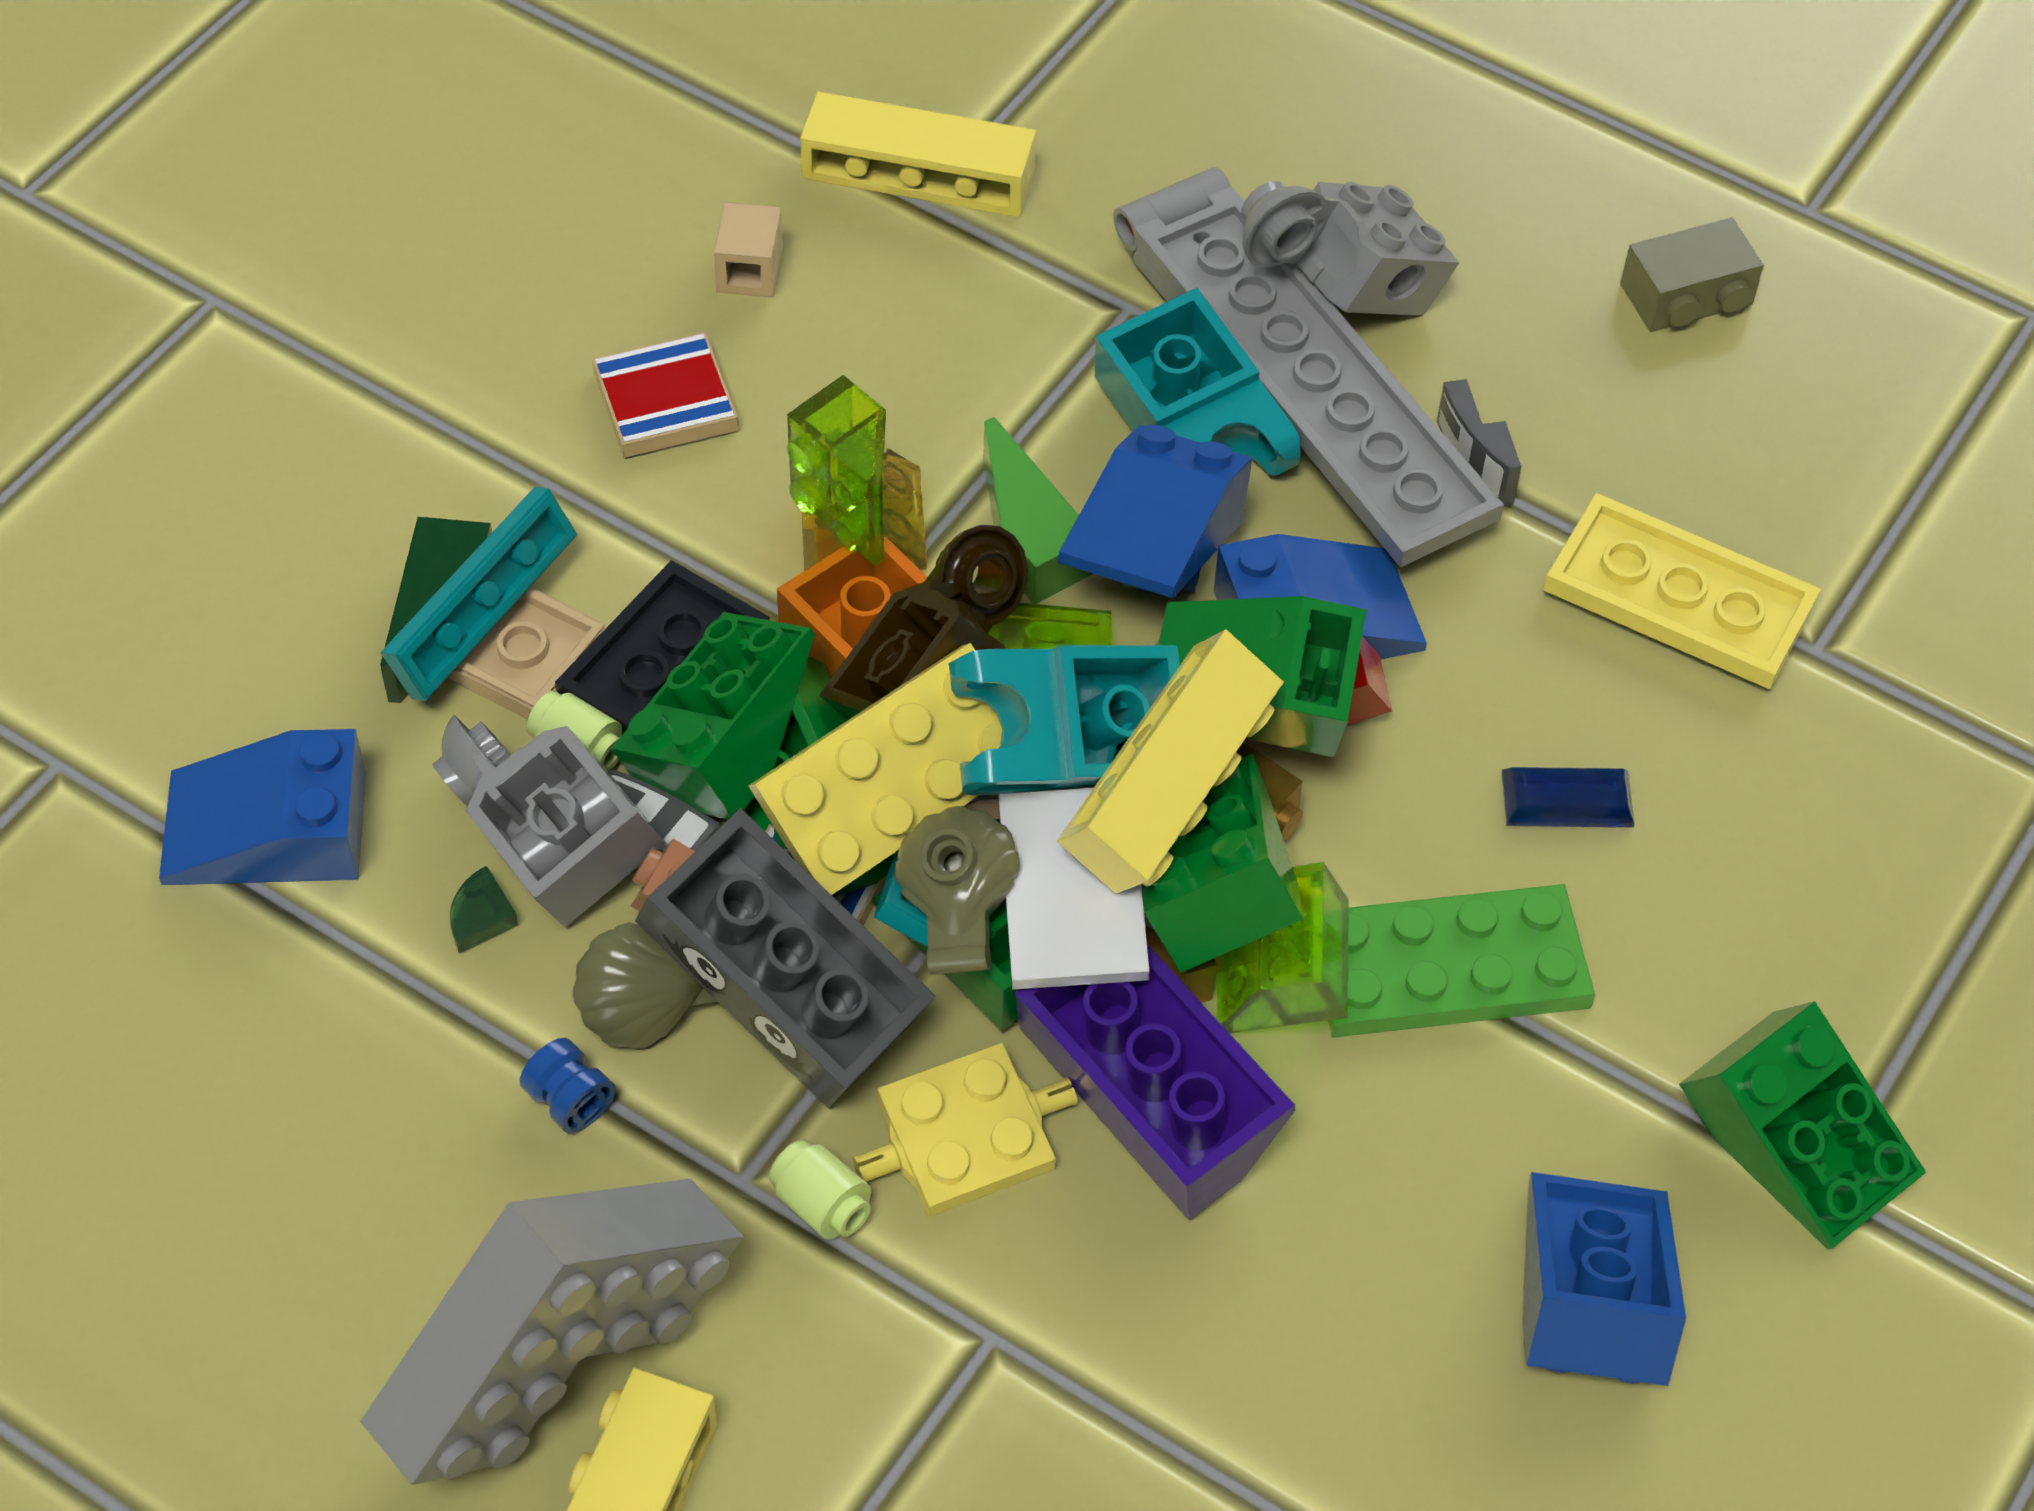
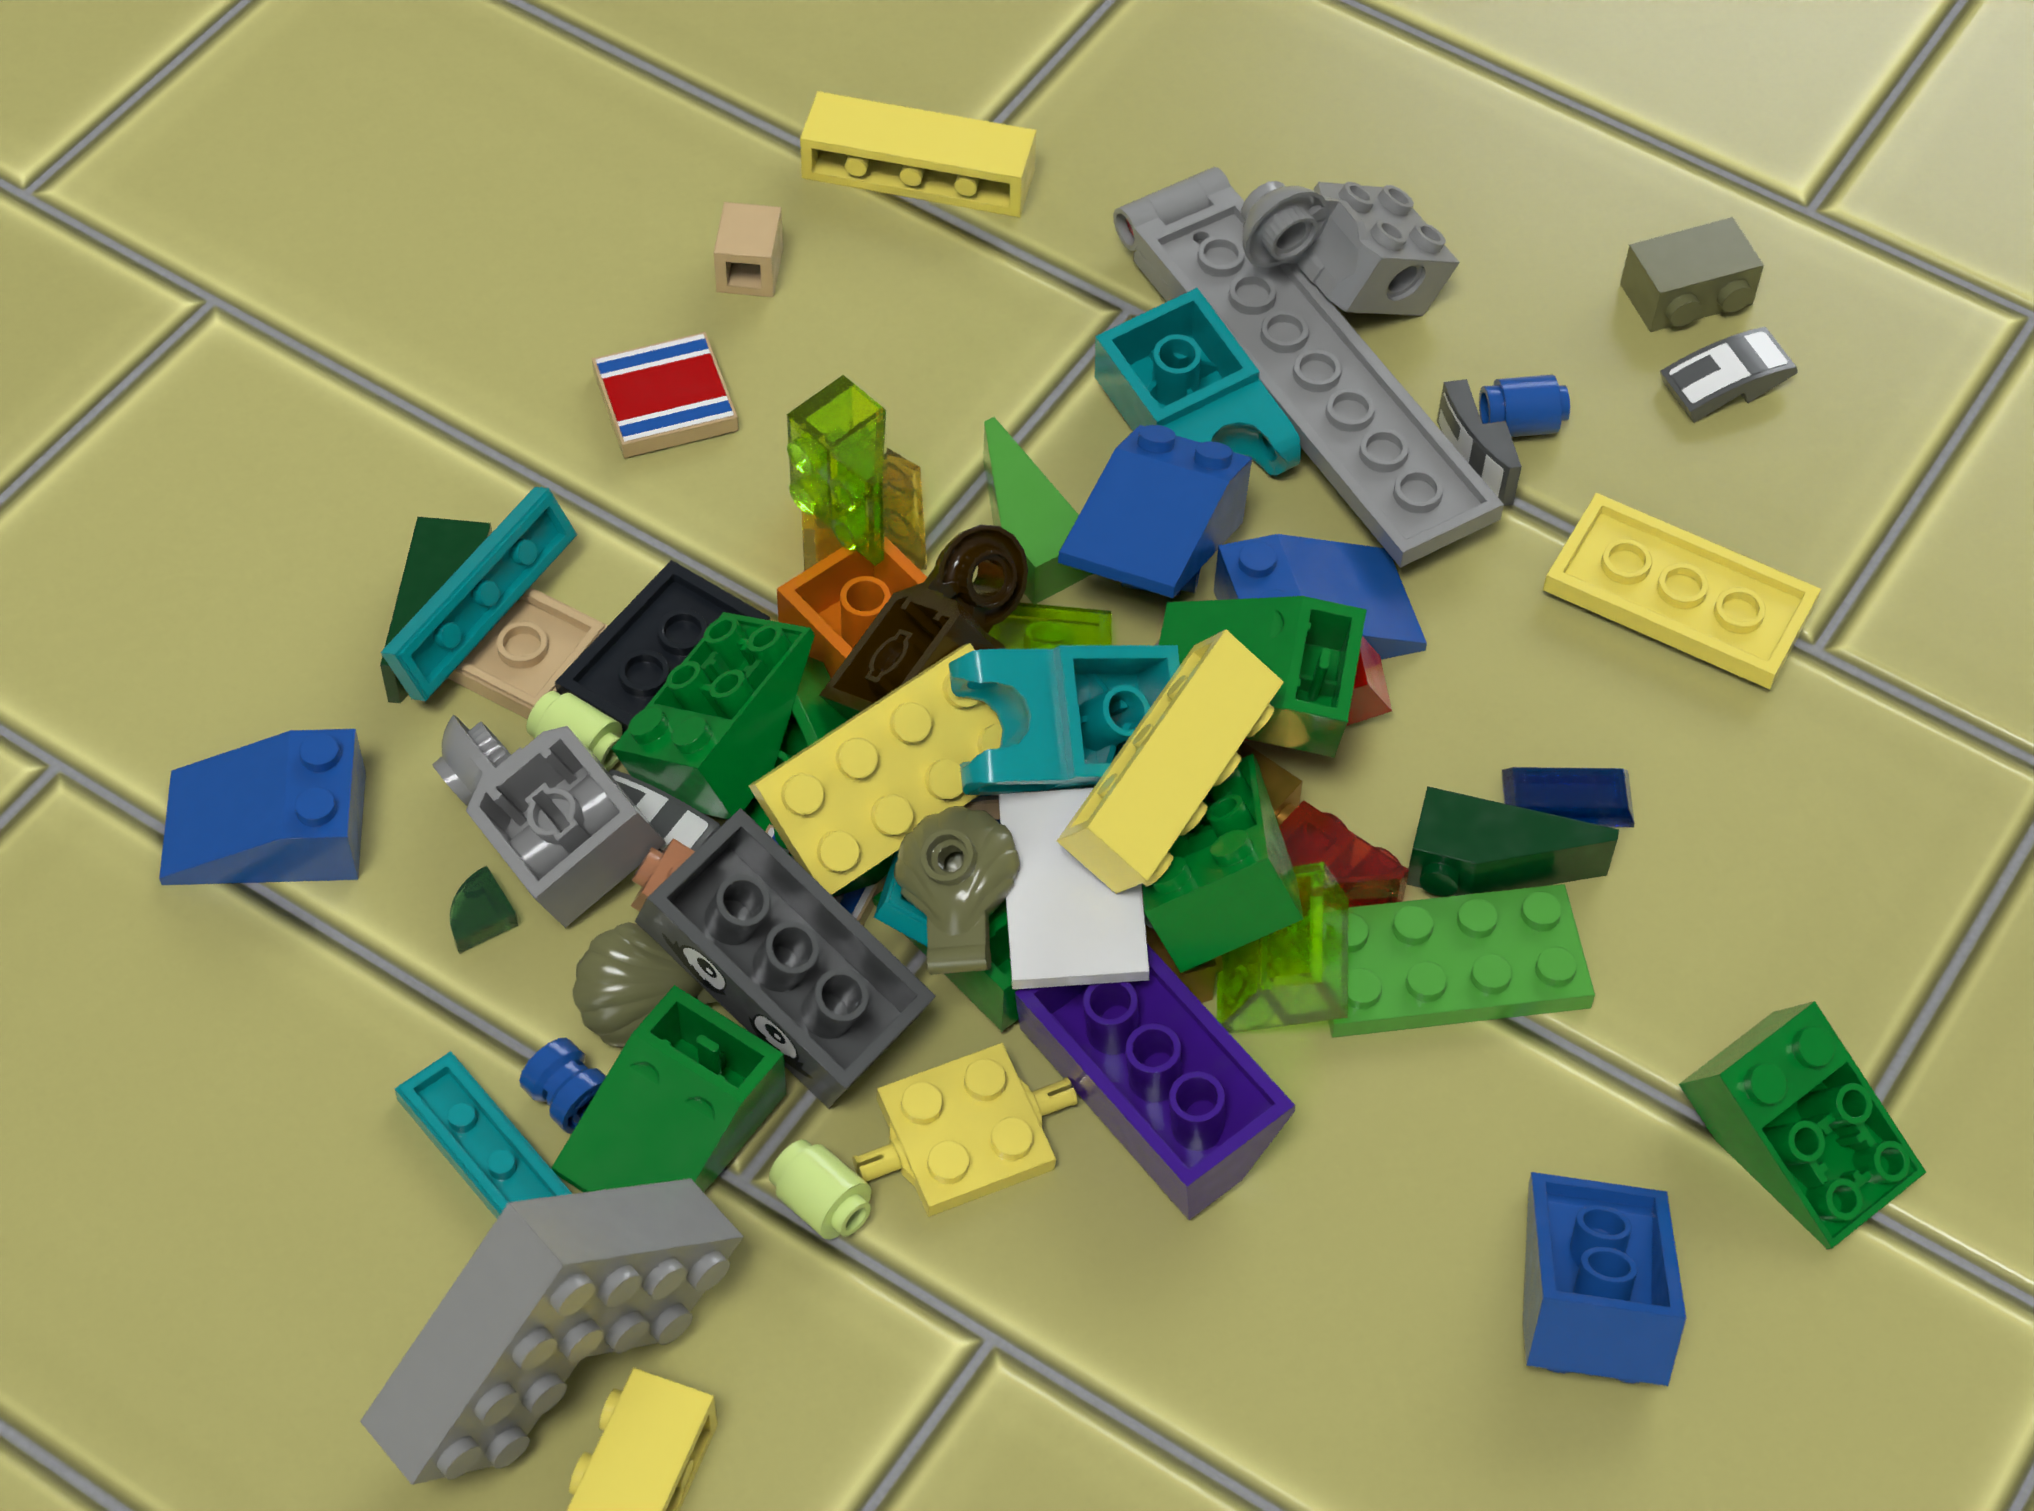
none -> teal tile [395,1051,572,1219]
none -> green slope [551,985,787,1193]
none -> clear red slope [1279,800,1409,921]
none -> dark green slope [1405,786,1619,896]
none -> blue brick [1479,374,1570,437]
none -> slope [1660,327,1798,423]

